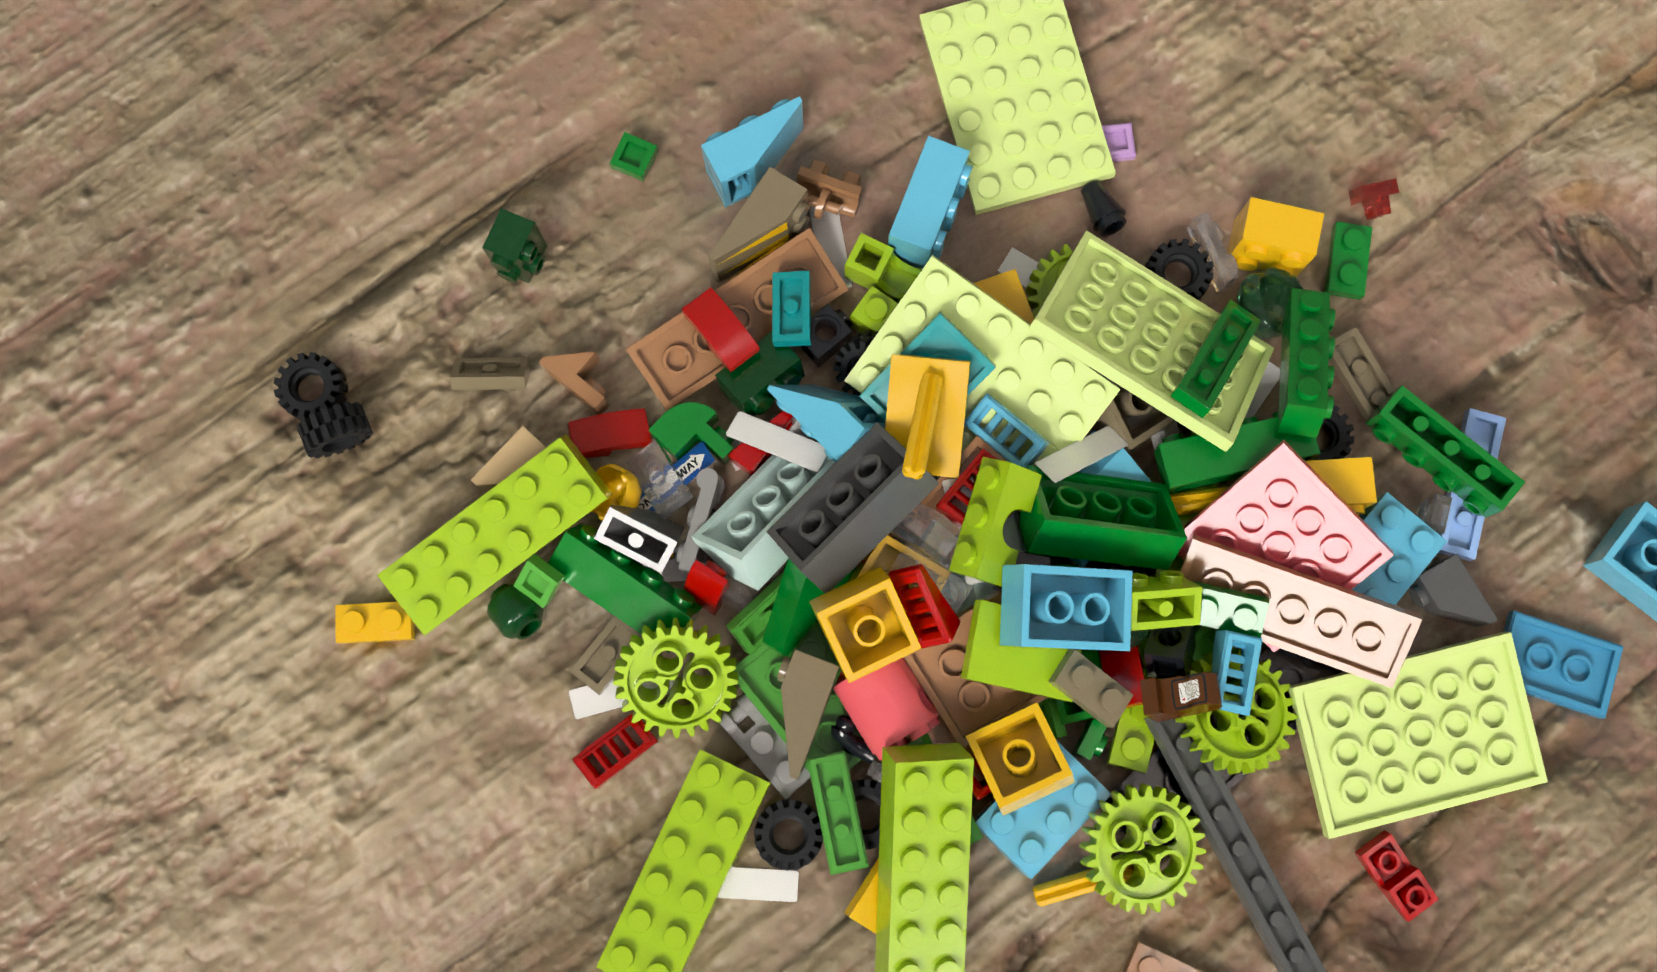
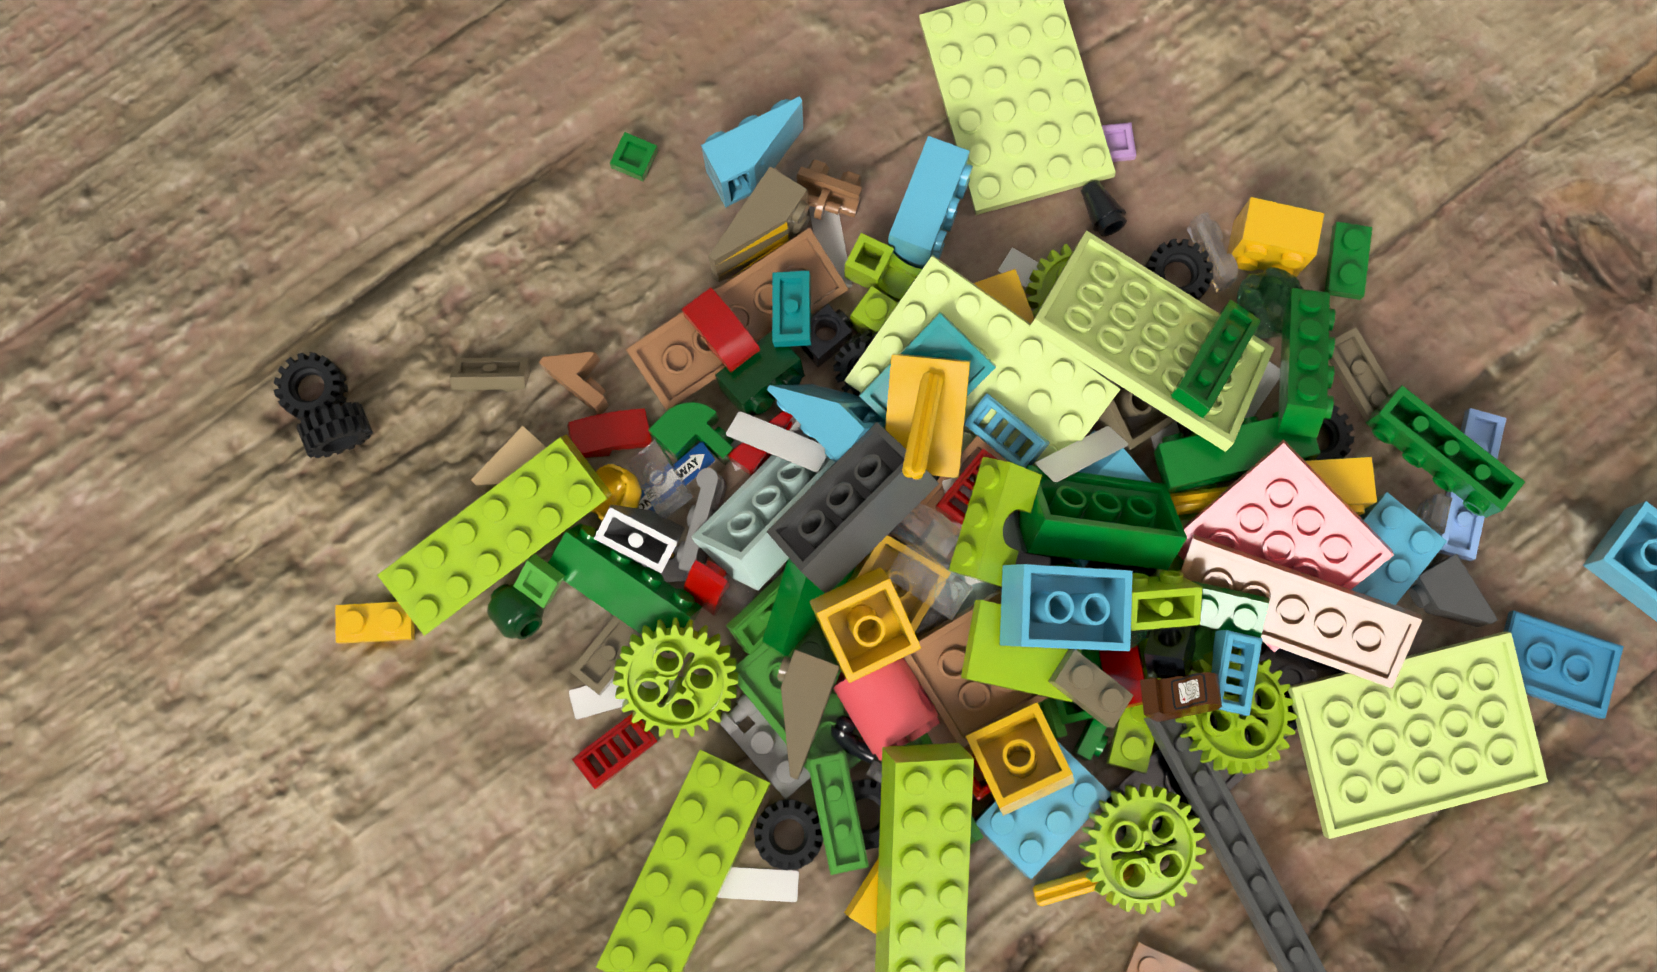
dark green brick [482,208,547,283] -> none
red slope [888,563,961,648] -> none
clear red tile [1349,178,1399,220] -> none
red slope [1354,830,1439,922] -> none

